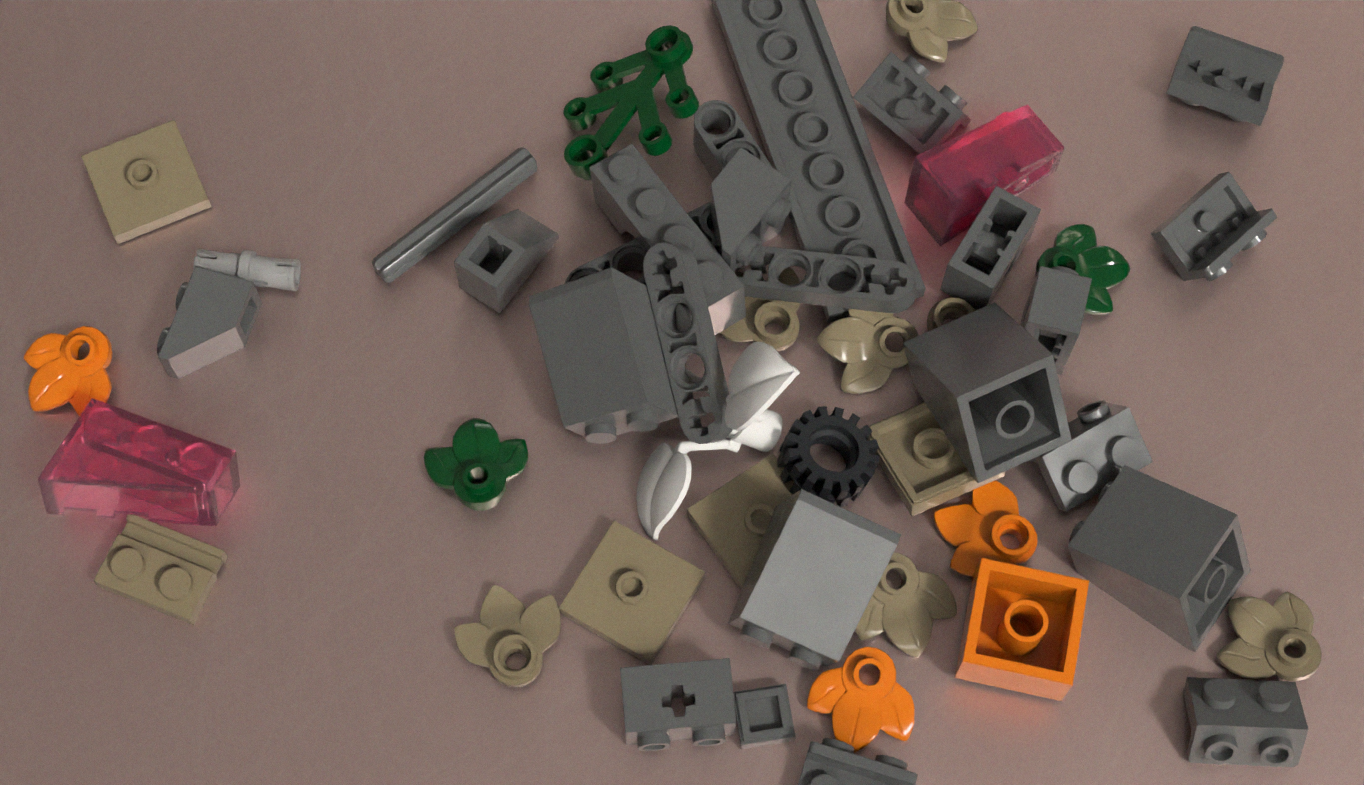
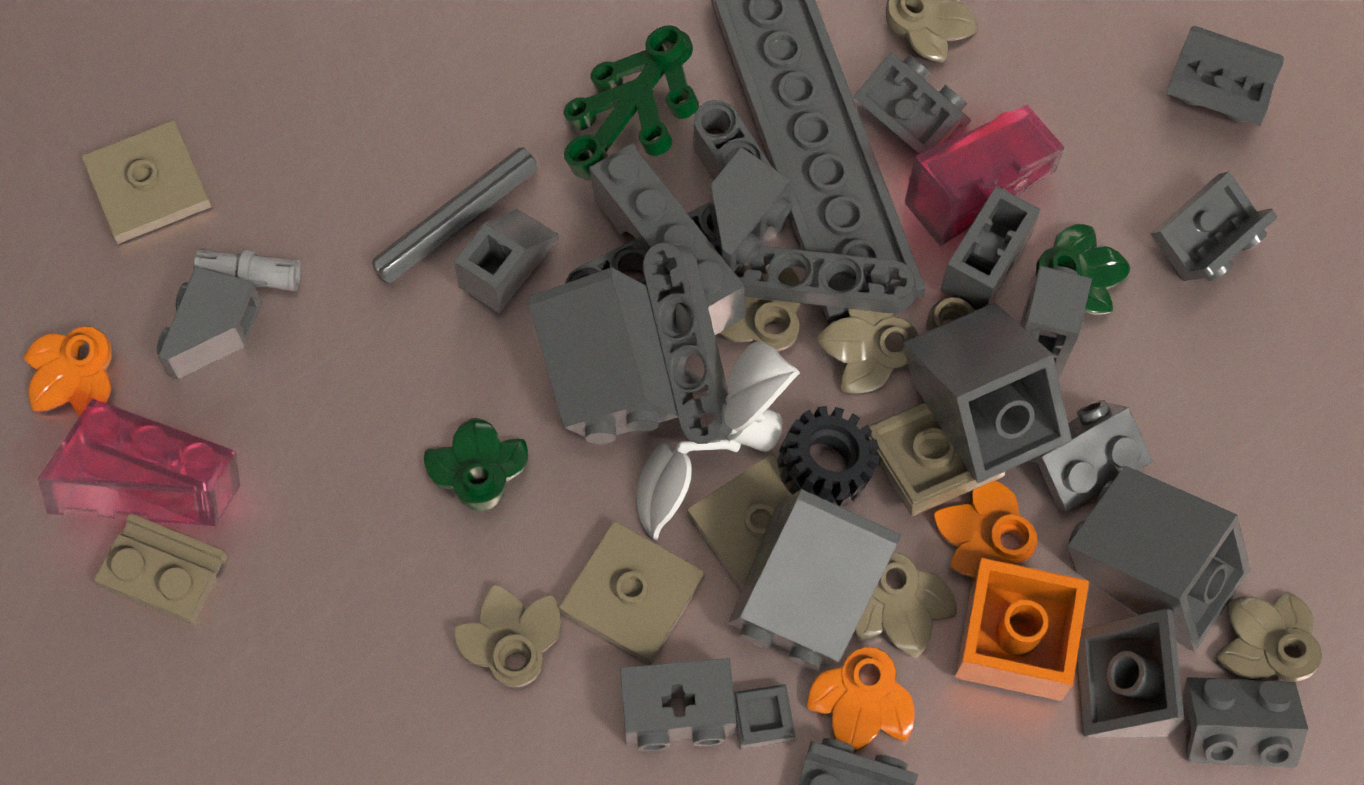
none -> dark grey slope [1077,609,1184,738]

